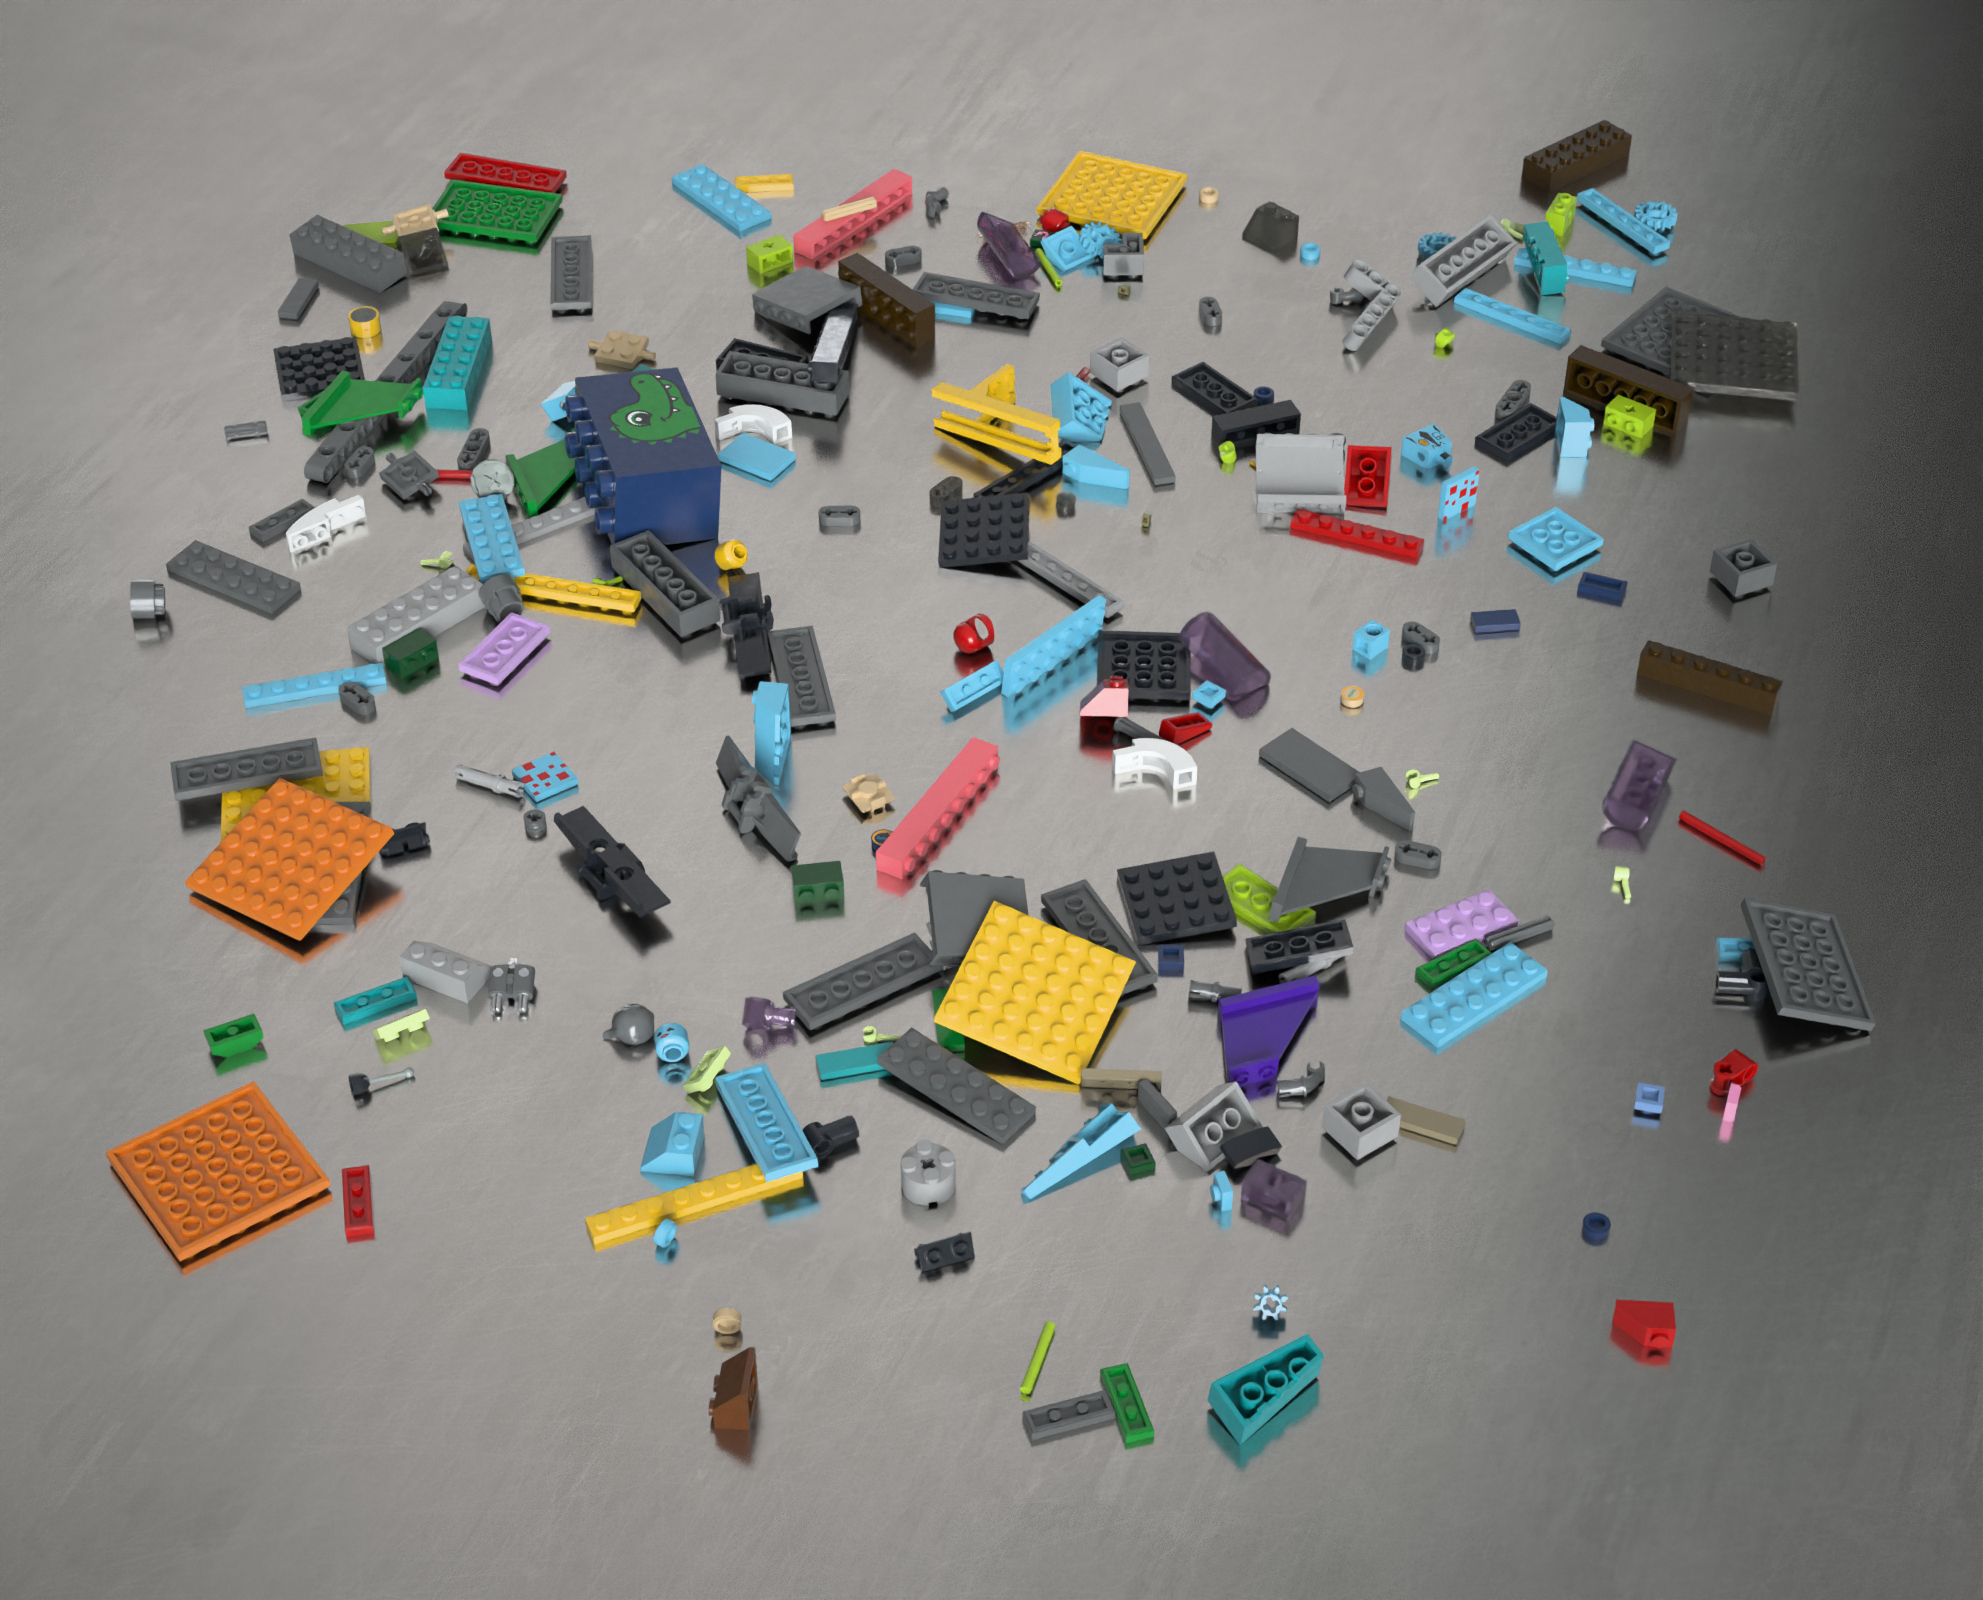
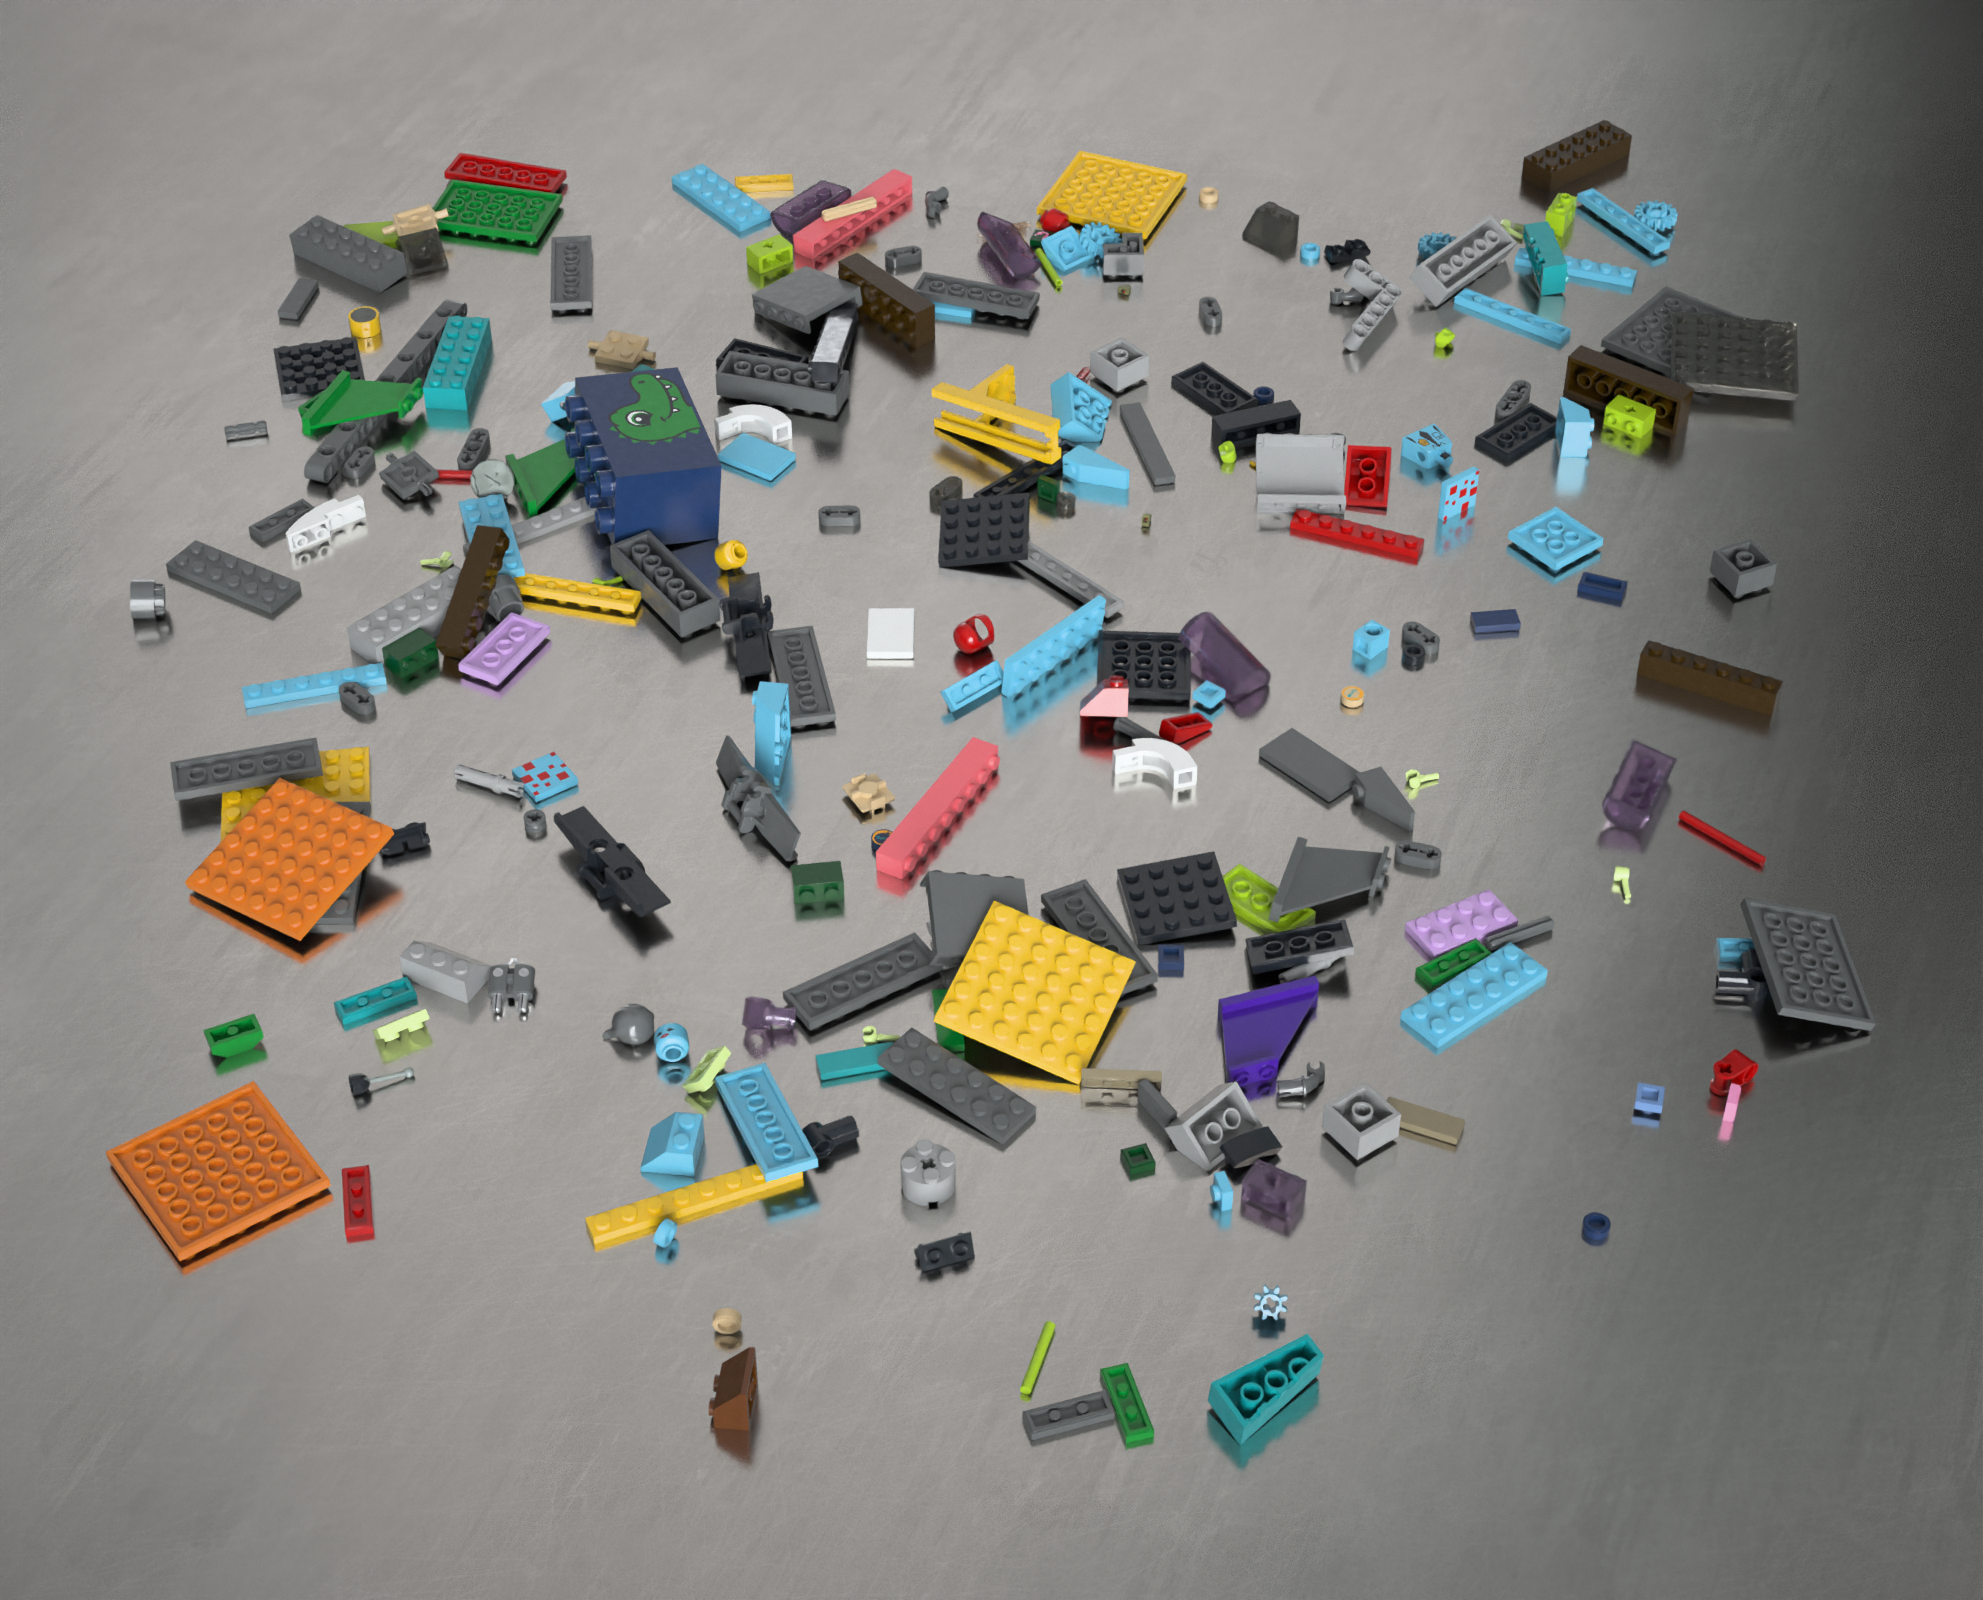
medium azure wedge [1021,1103,1141,1199] -> none
dark grey pin [1188,980,1242,1002] -> none
red slope [1612,1300,1676,1348] -> none
none -> dark brown brick [435,525,510,659]
none -> clear purple brick [770,180,851,238]
none -> white tile [867,608,914,658]
none -> dark green tile [1037,475,1060,503]
none -> black slope [1324,239,1371,263]

